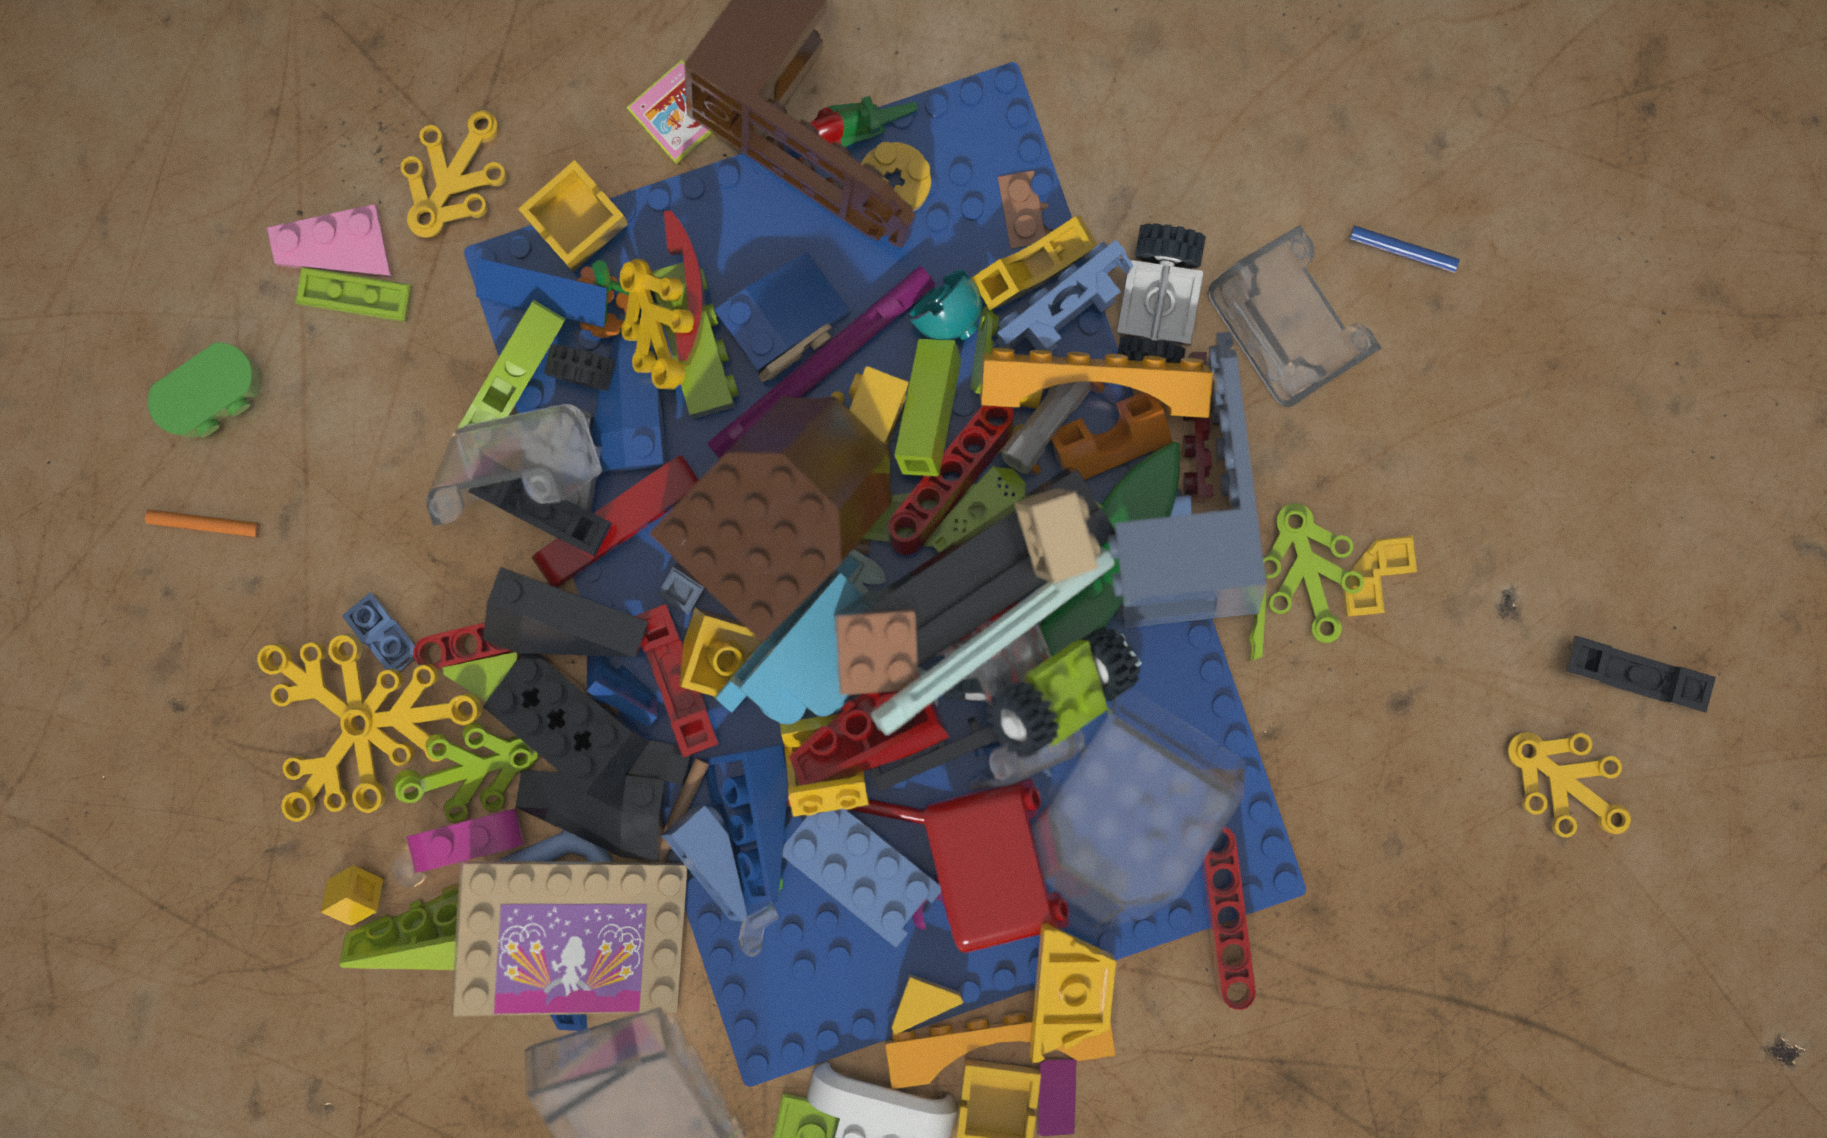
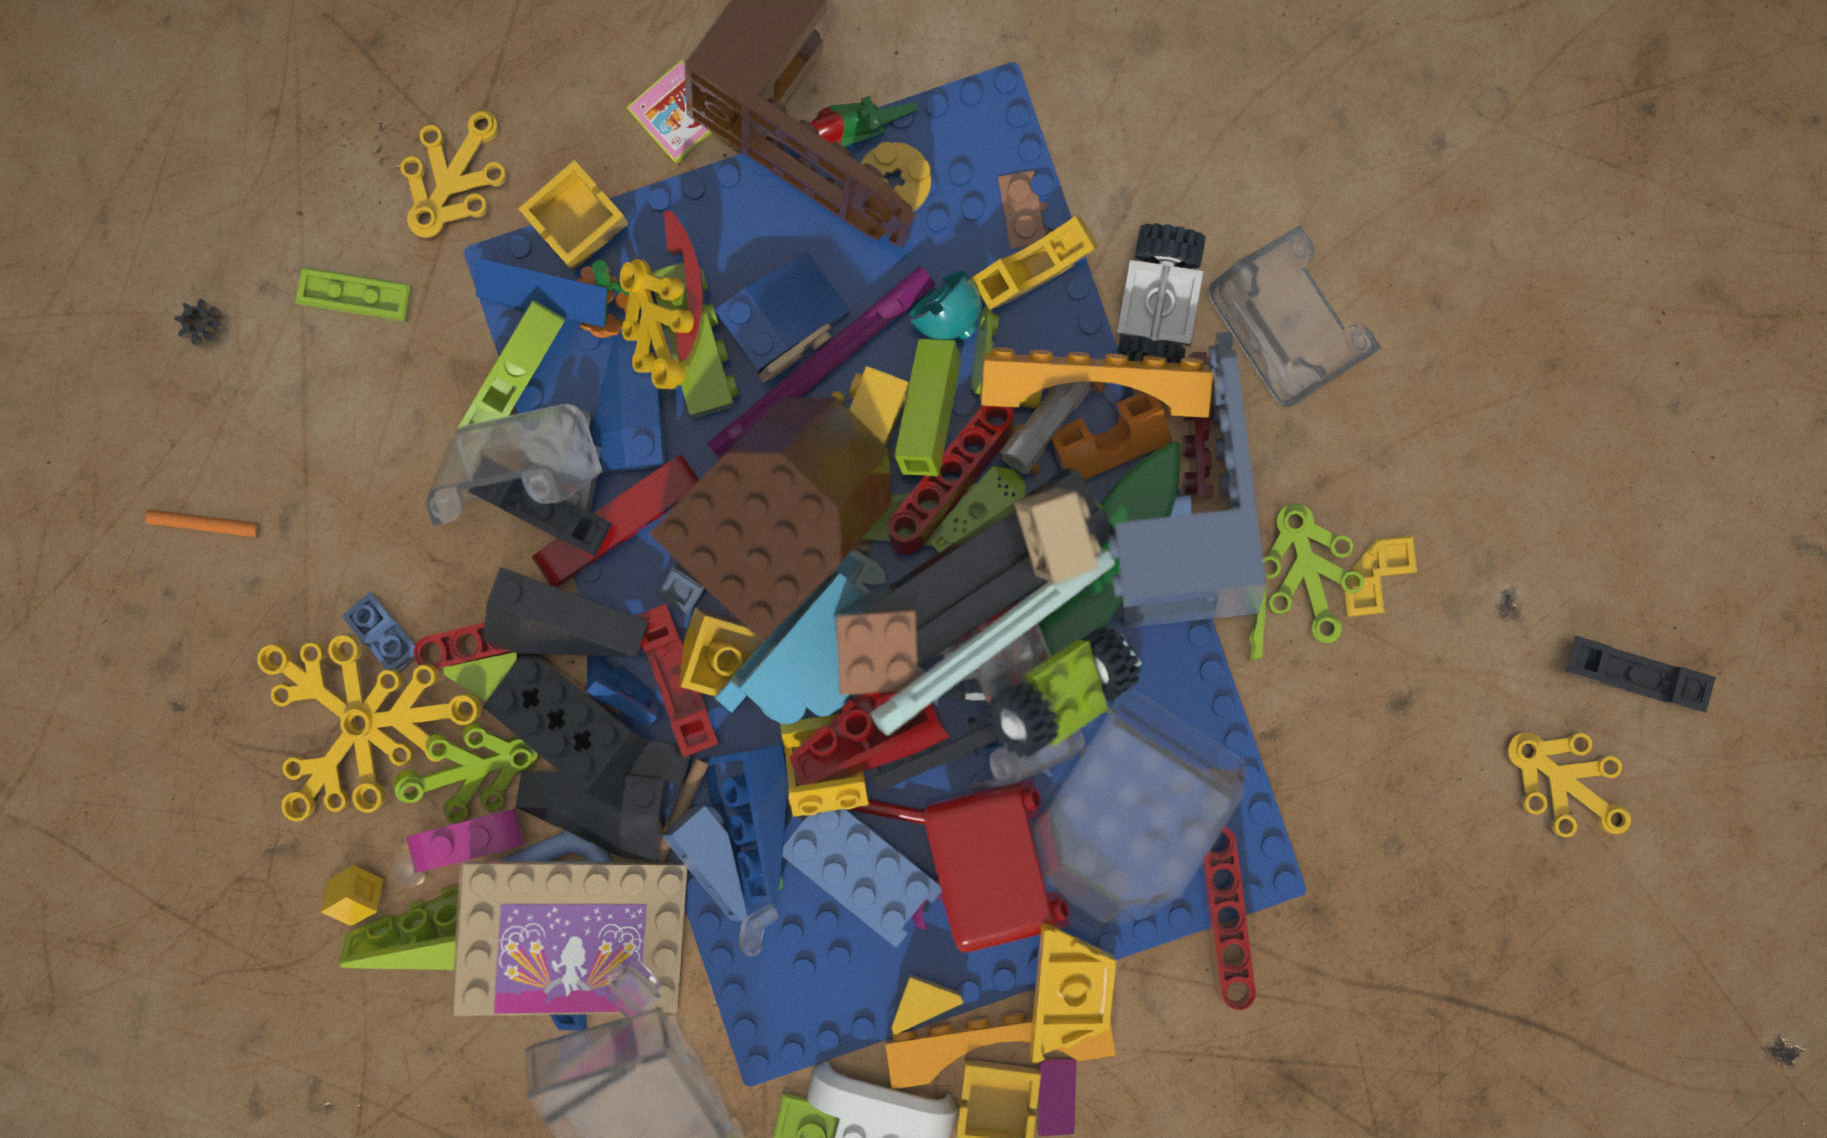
bright green brick [148,342,261,438] -> none
bright pink wing [267,204,393,278] -> none
black tyre [544,344,616,391] -> none
medium blue piece [995,240,1133,352] -> none
blue bar [1349,225,1459,273] -> none
none -> black gear [174,299,225,347]
none -> clear head [605,960,662,1018]

